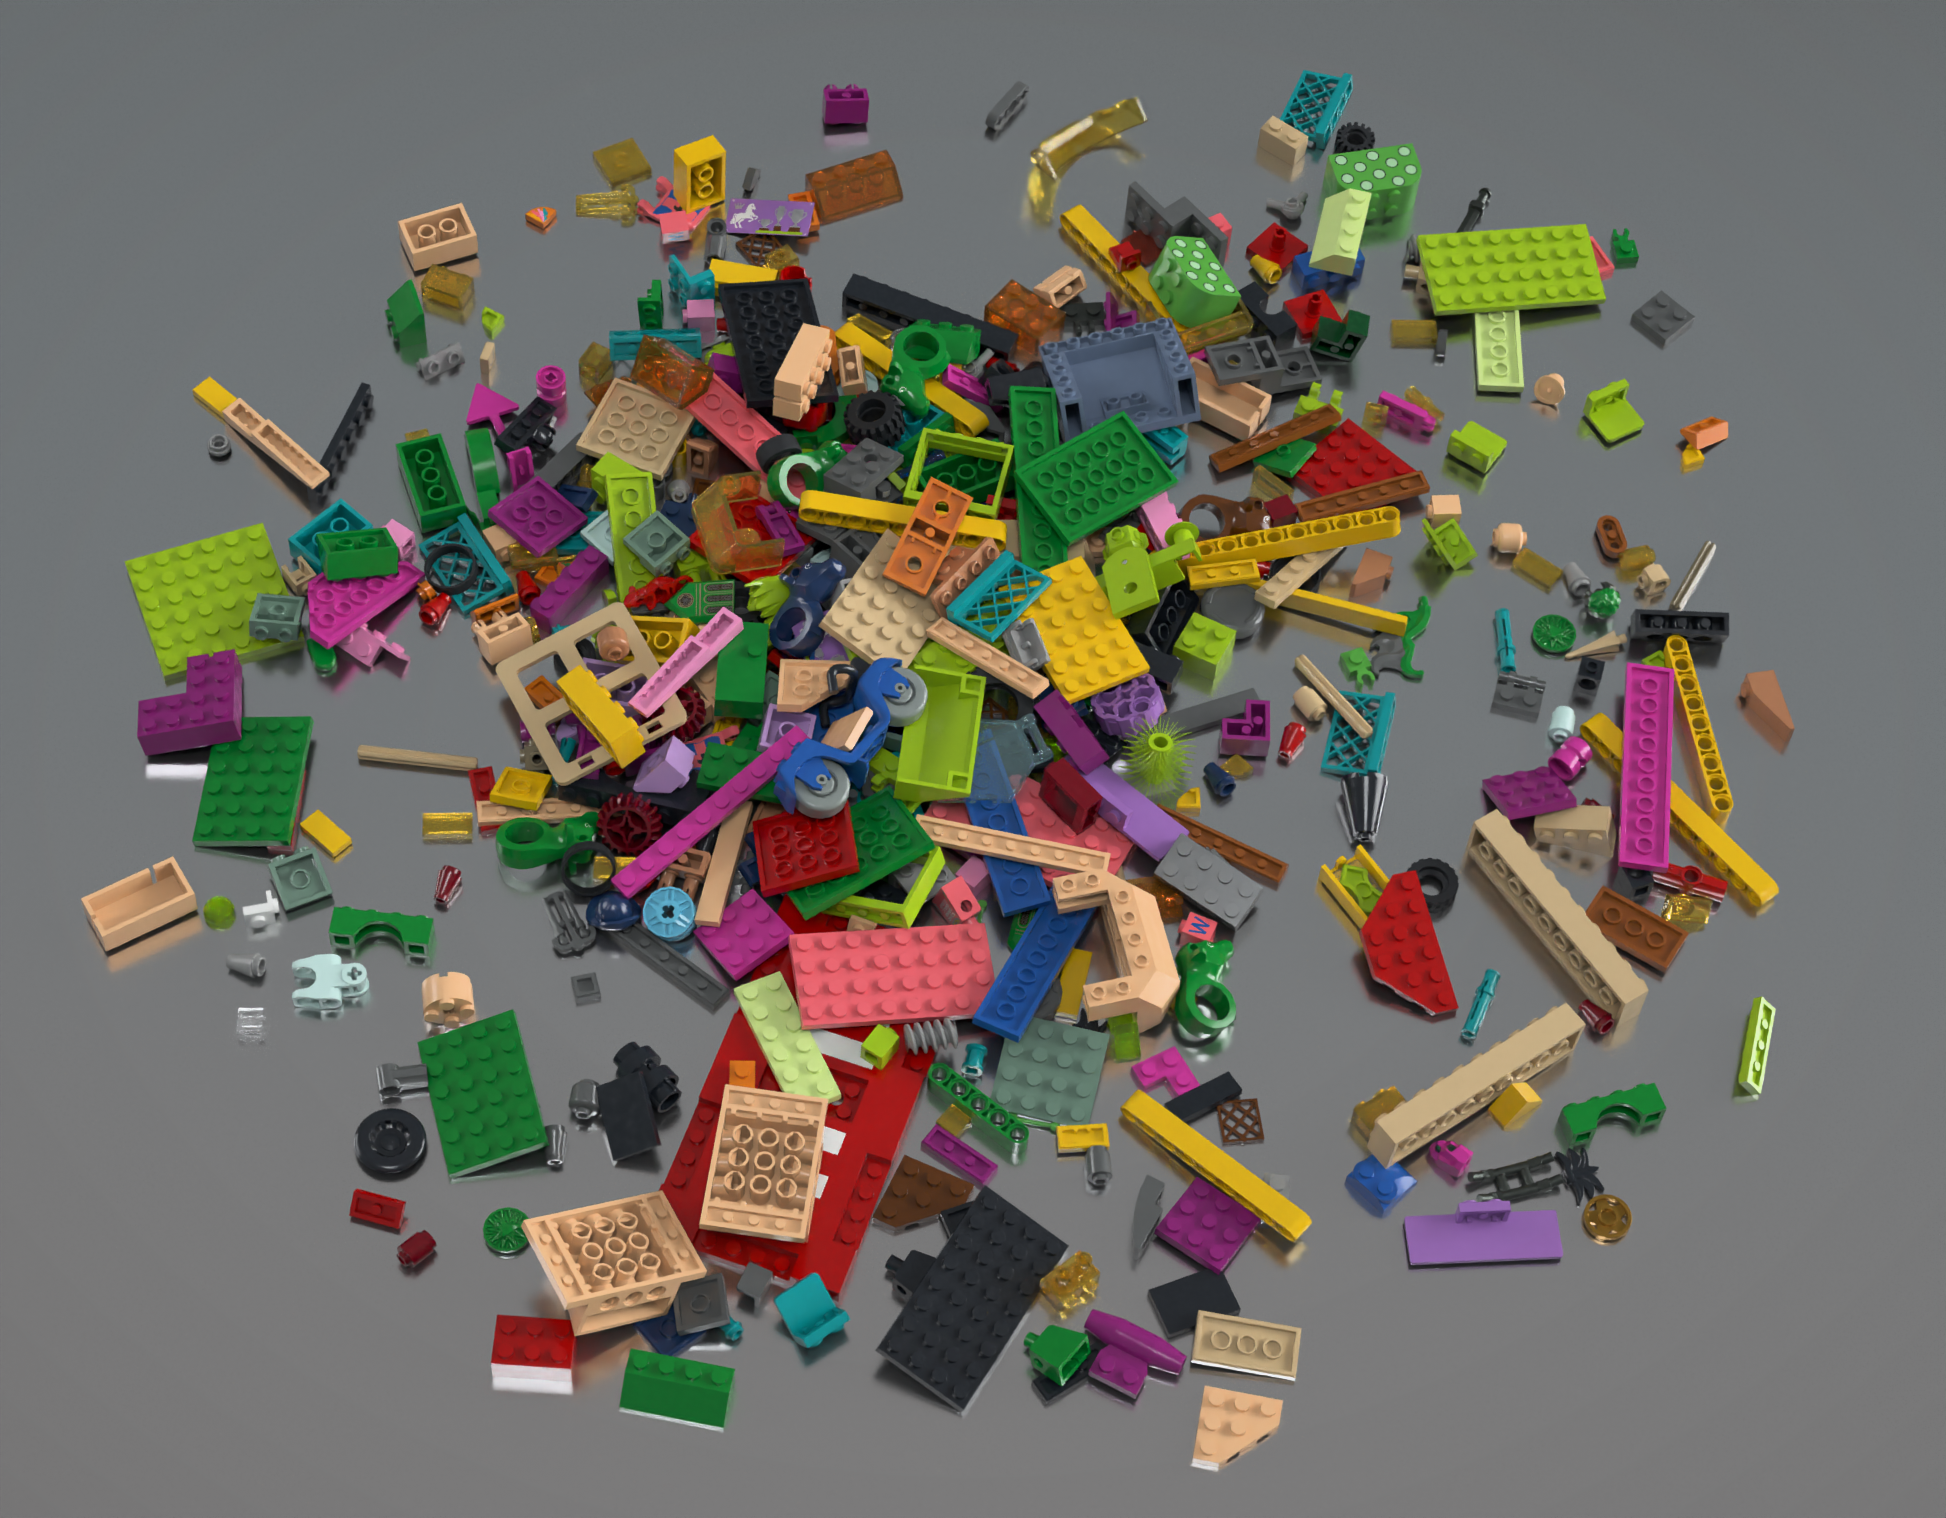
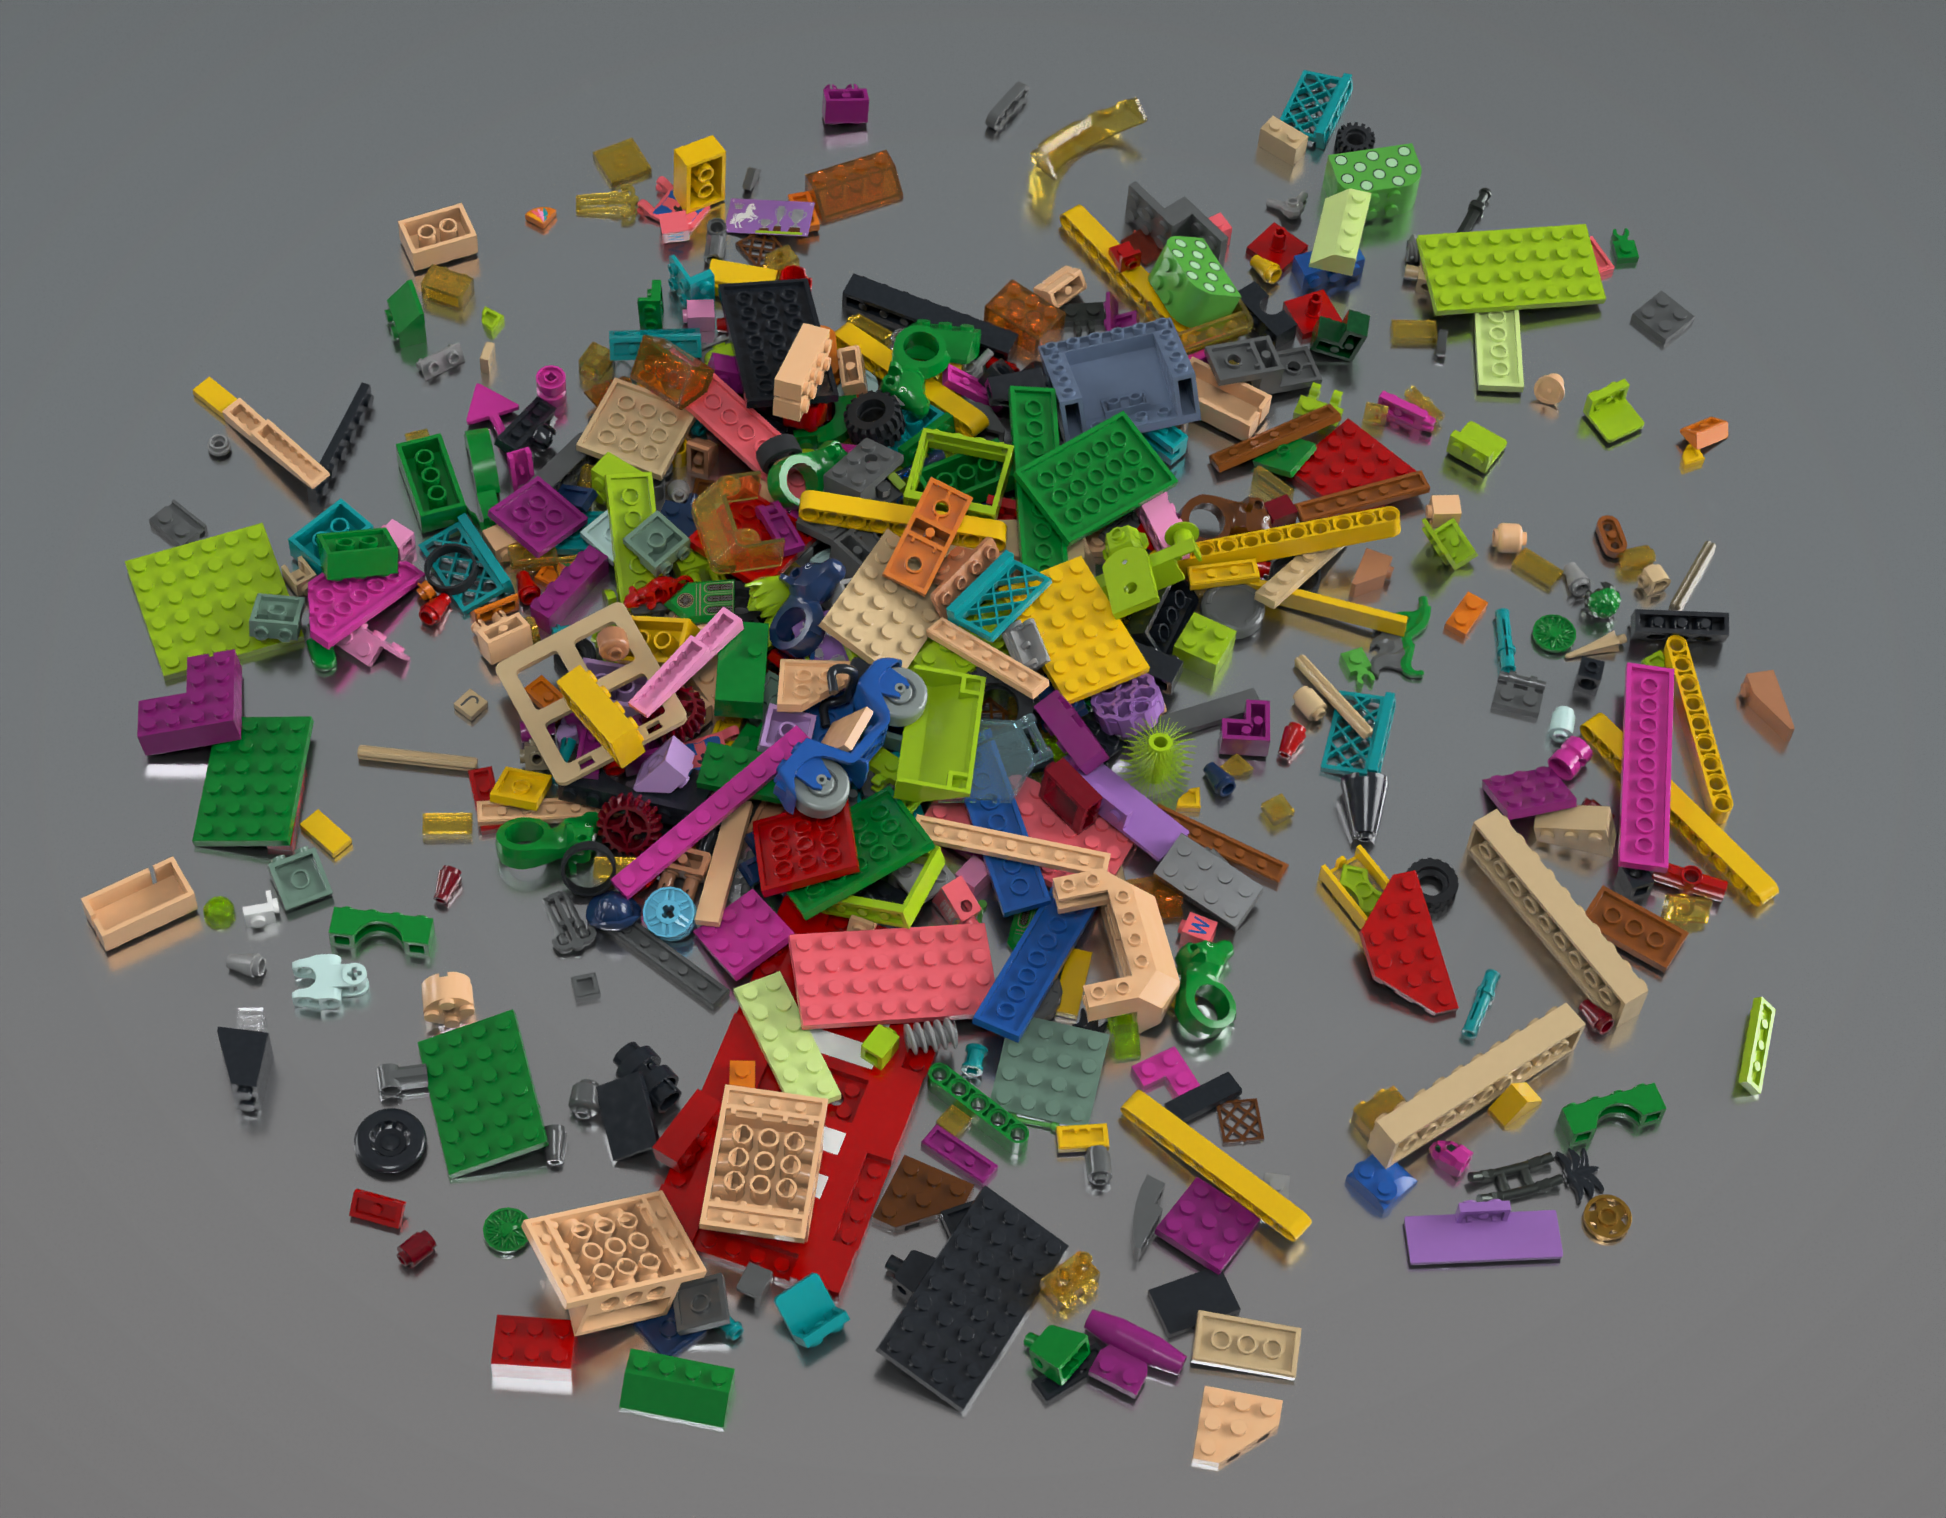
none -> dark grey plate [149,500,208,546]
none -> black slope [217,1027,274,1112]
none -> tan tile [454,689,488,721]
none -> red brick [652,1089,722,1174]
none -> clear yellow plate [1260,793,1295,826]
none -> orange plate [1444,592,1488,639]

